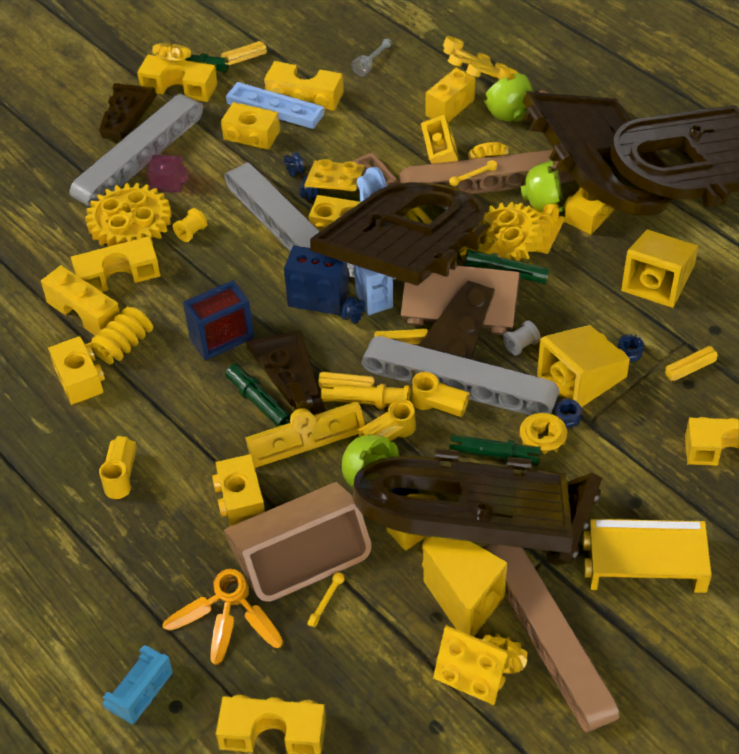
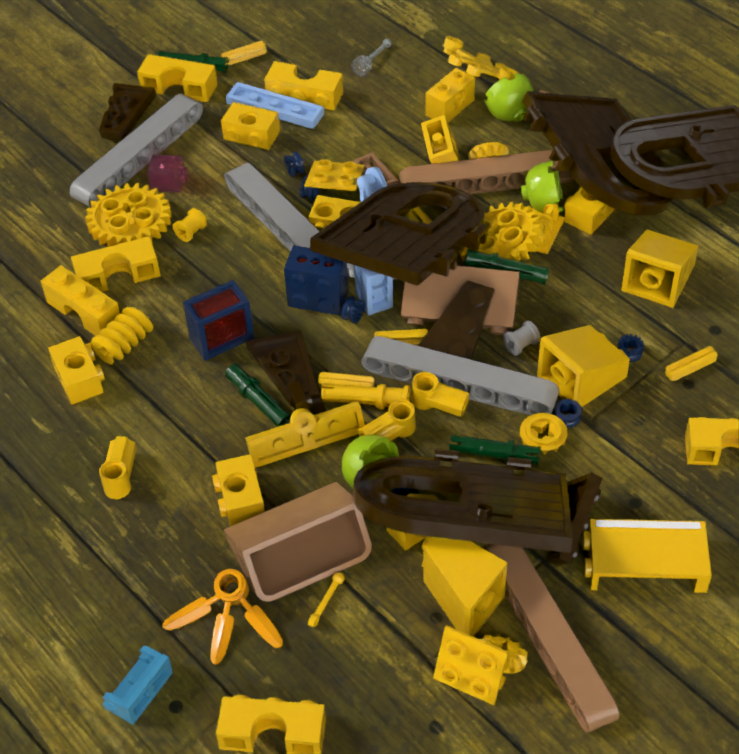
yellow gear [152,43,191,61] -> none
yellow hinge [449,160,497,186] -> none

